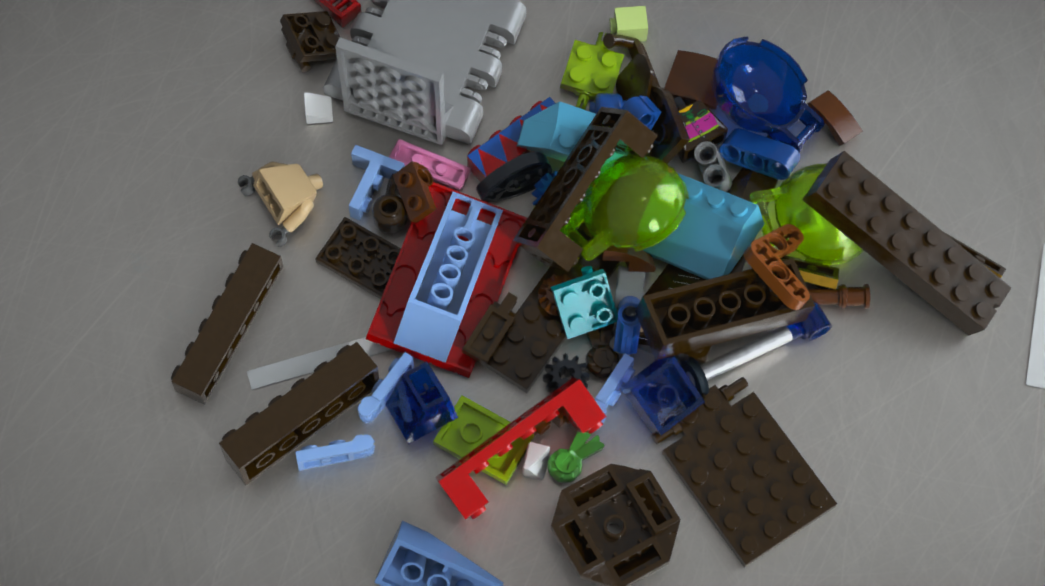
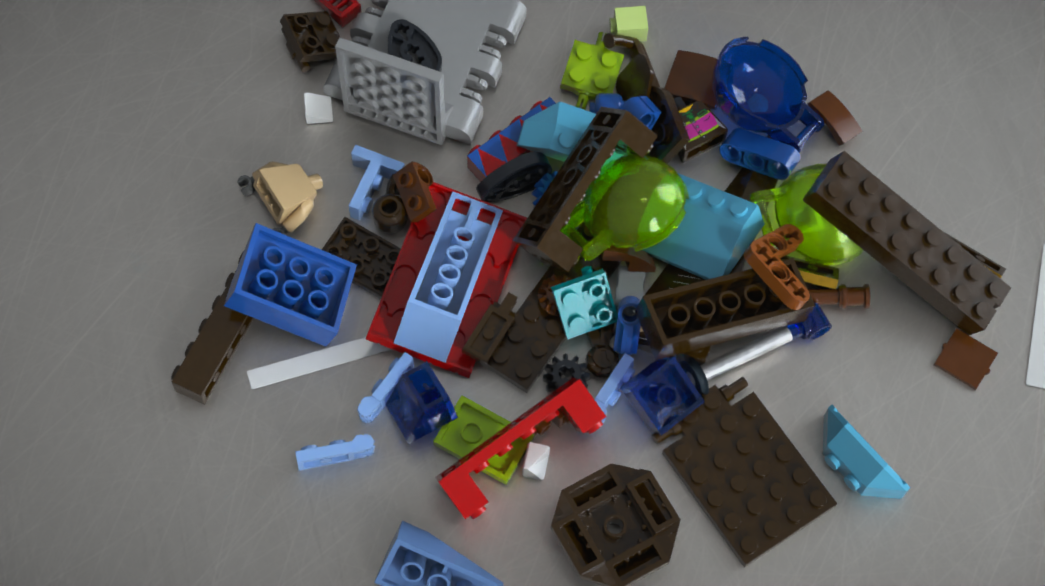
dark brown brick [219,342,379,485] -> none
bright pink tile [389,139,471,192] -> none
bright green piece [548,432,605,483] -> none
light grey beam [694,141,732,192] -> none
none -> blue slope [224,223,357,347]
none -> black piece [388,19,442,72]
none -> medium azure wedge [822,405,911,499]
none -> reddish brown piece [934,328,998,390]

